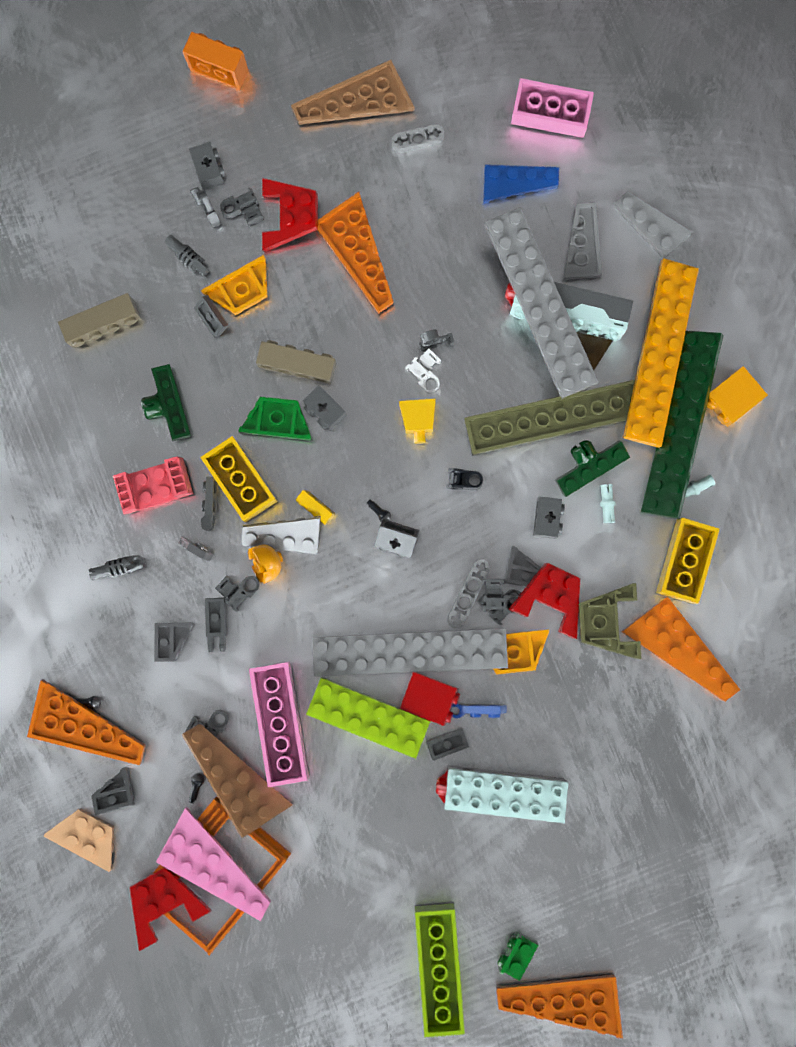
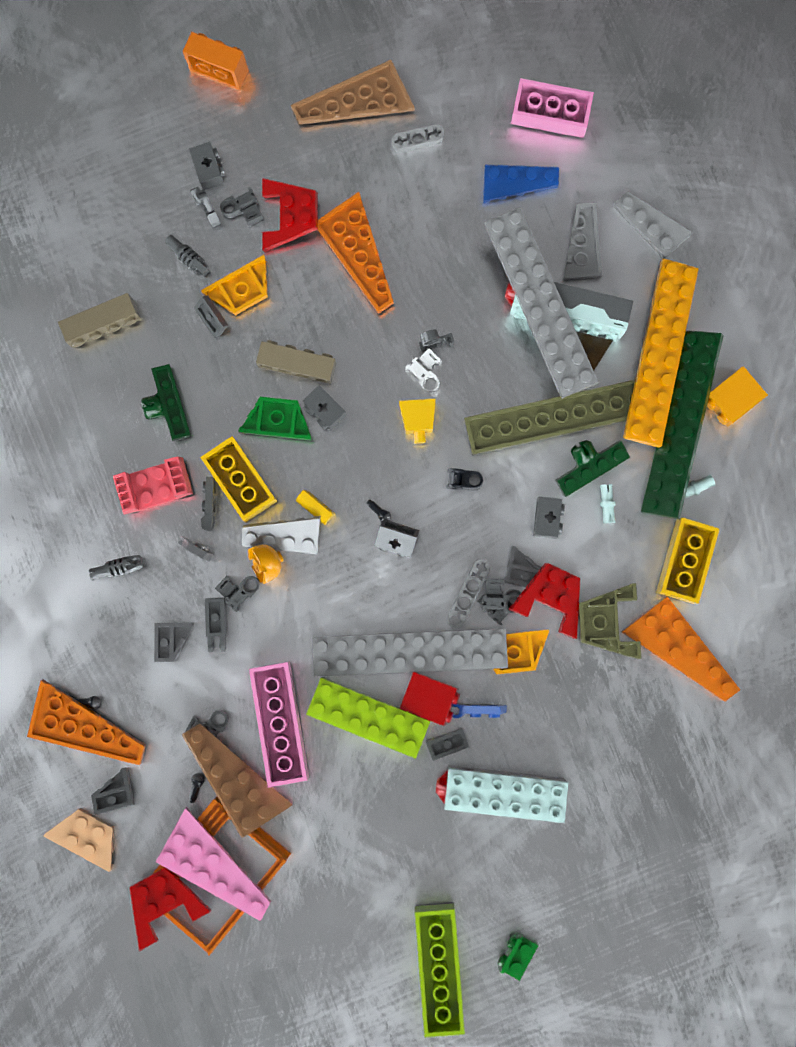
orange wing [496,974,623,1039] -> none

